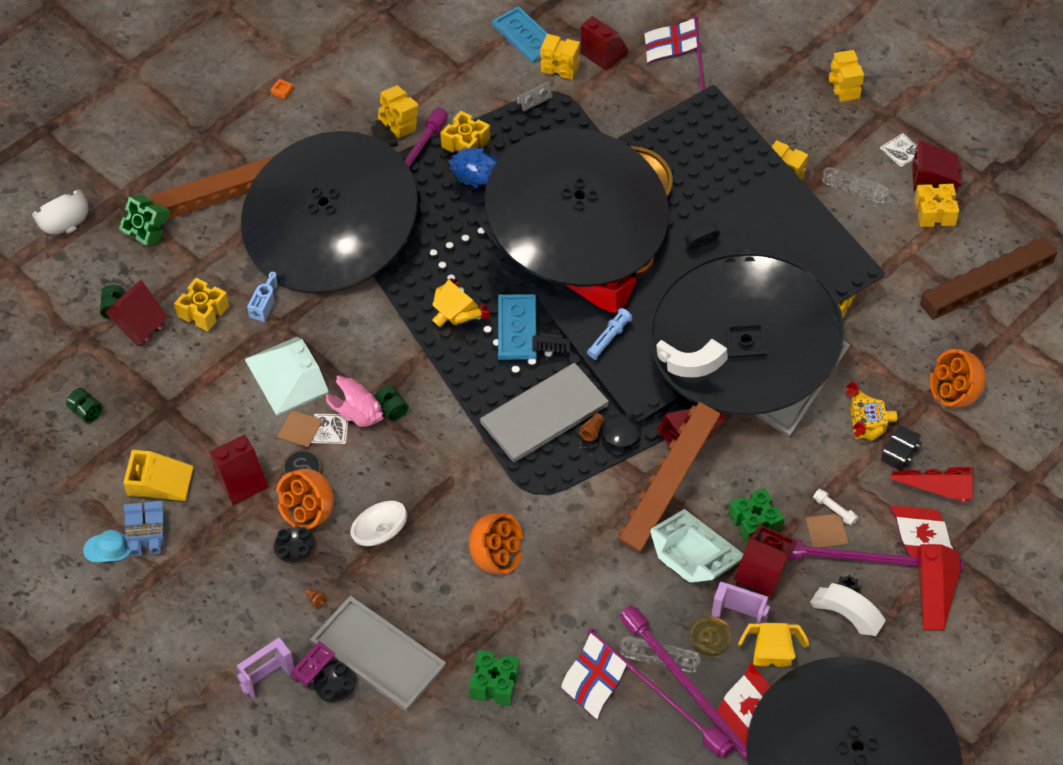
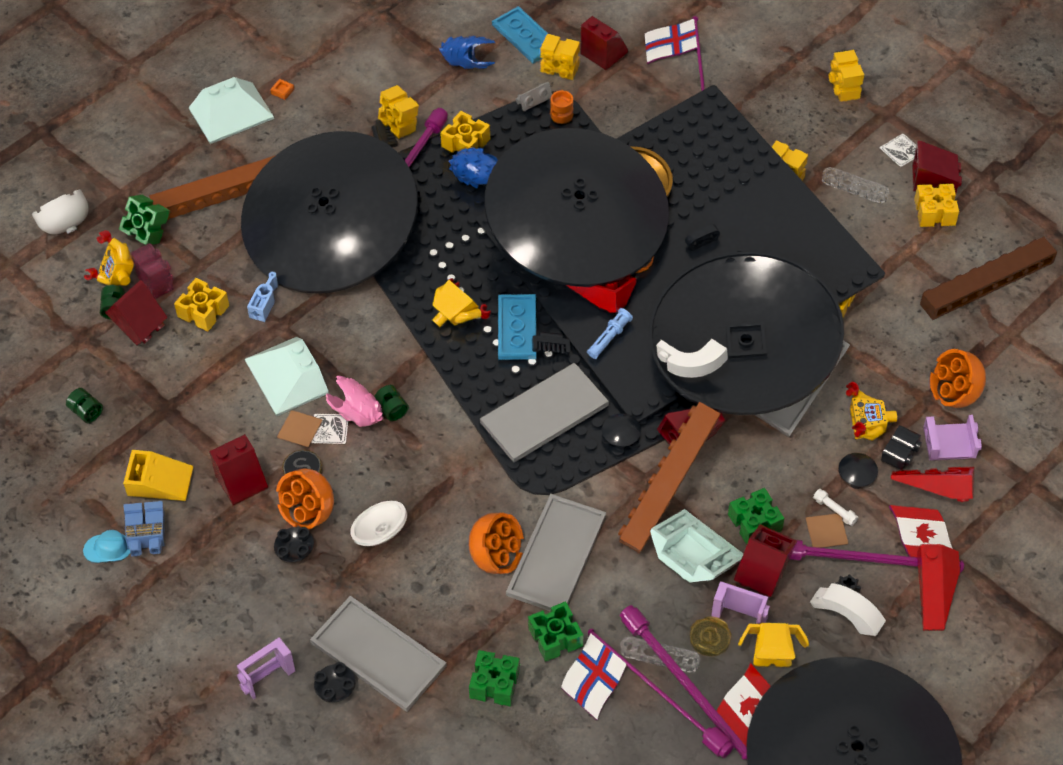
magenta hinge [291,641,335,688] -> none
dark orange hair [305,588,326,608] -> none
dark orange cone [580,413,604,441] -> none
none -> yellow torso [84,230,134,286]
none -> clear pink brick [130,243,174,299]
none -> light aqua slope [189,77,274,144]
none -> blue head [439,36,495,69]
none -> light grey tile [506,494,606,611]
none -> green brick [528,601,583,662]
none -> orange wheel [551,90,573,124]
none -> black dish [838,453,878,489]
none -> lavender panel [923,415,981,460]

